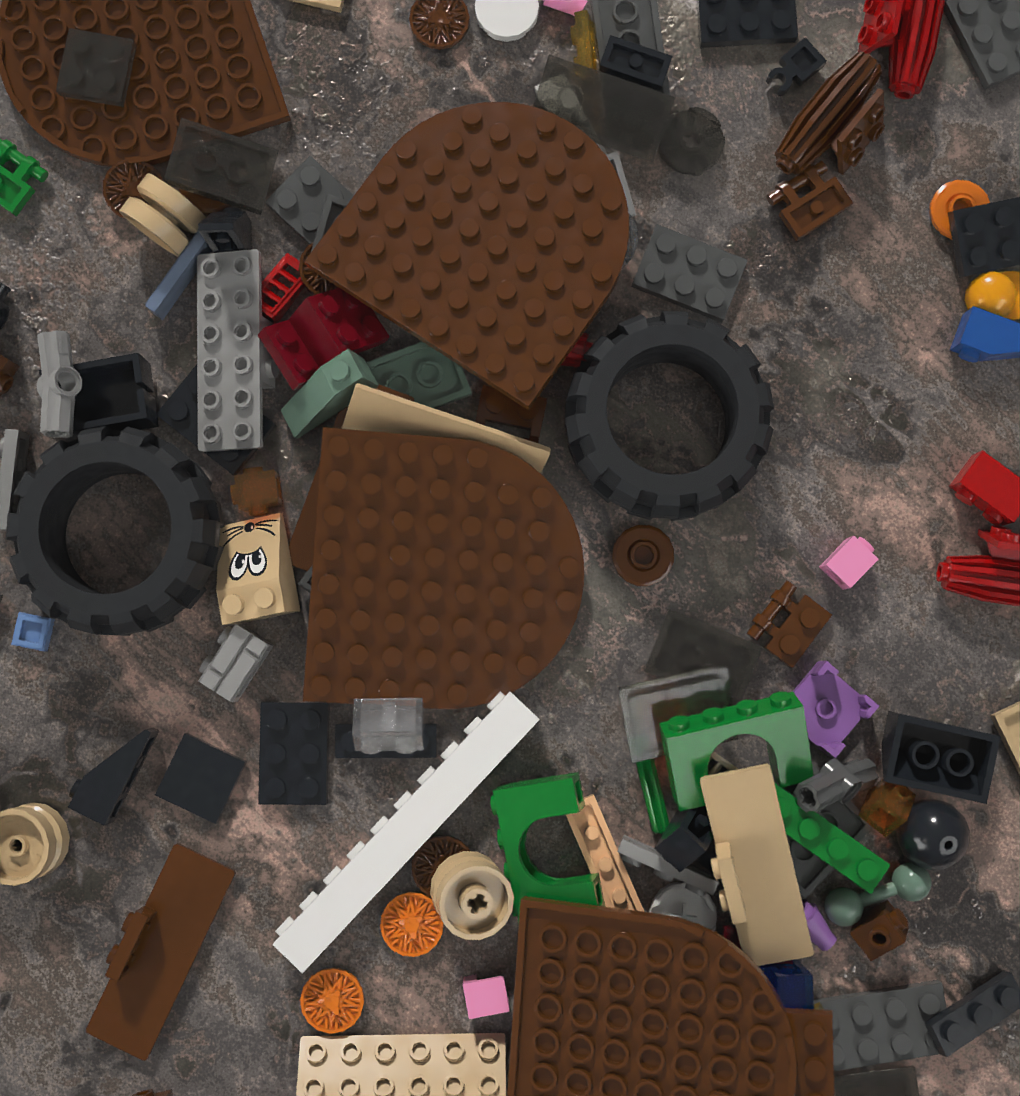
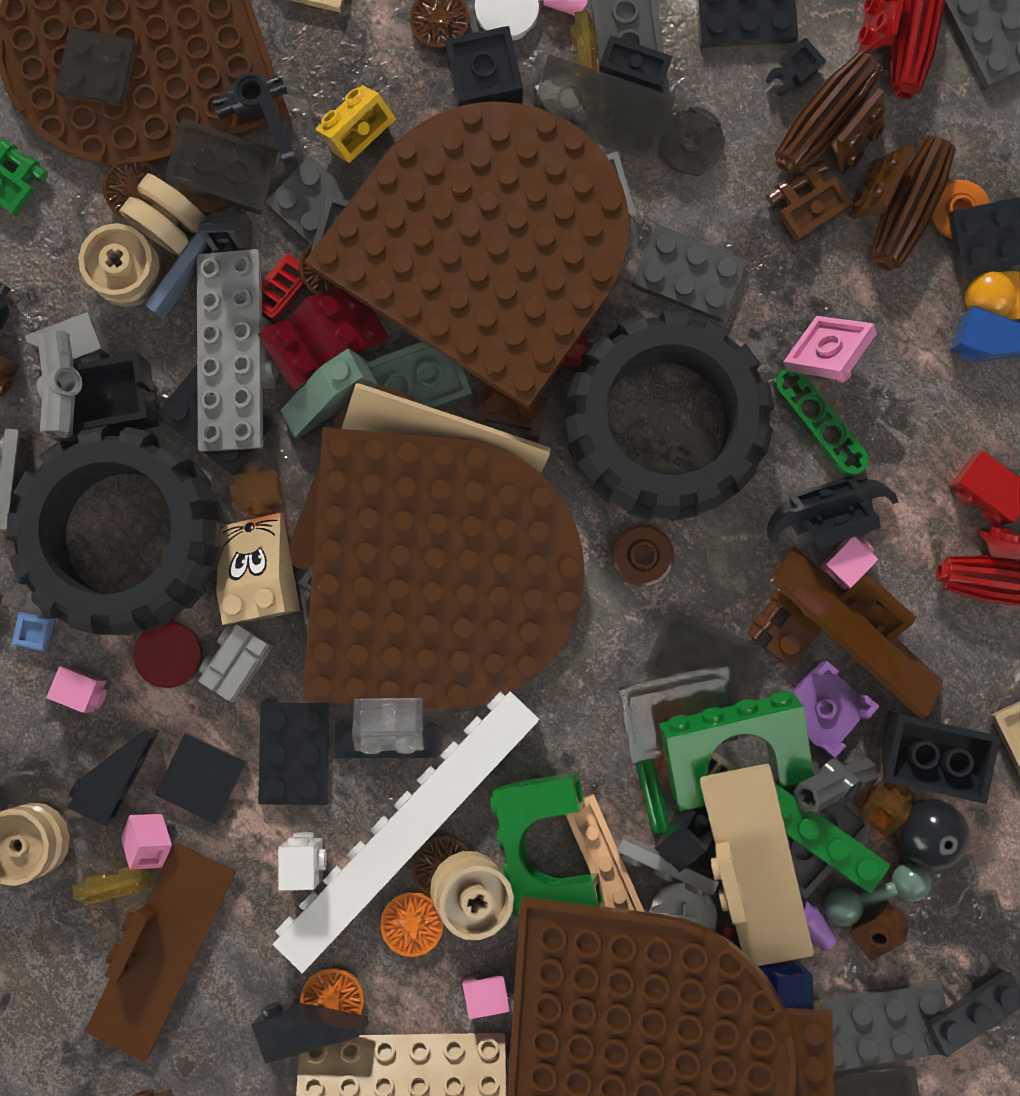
none -> light grey slope [25,312,110,364]
none -> bright pink brick [46,666,107,713]
none -> clear yellow plate [72,867,152,905]
none -> tan wheel [78,223,163,307]
none -> bright pink panel [121,814,172,870]
none -> dark red tile [133,622,203,688]
none -> black piece [212,72,299,169]
none -> black slope [251,1002,369,1064]
none -> white brick [278,832,327,890]
none -> yellow brick [315,85,397,163]
none -> black panel [445,26,523,107]
none -> black plate [767,476,899,549]
none -> reddish brown bracket [770,547,943,719]
none -> green beam [773,368,868,476]
none -> bright pink tile [783,316,877,383]
none -> reddish brown plate [849,136,956,271]

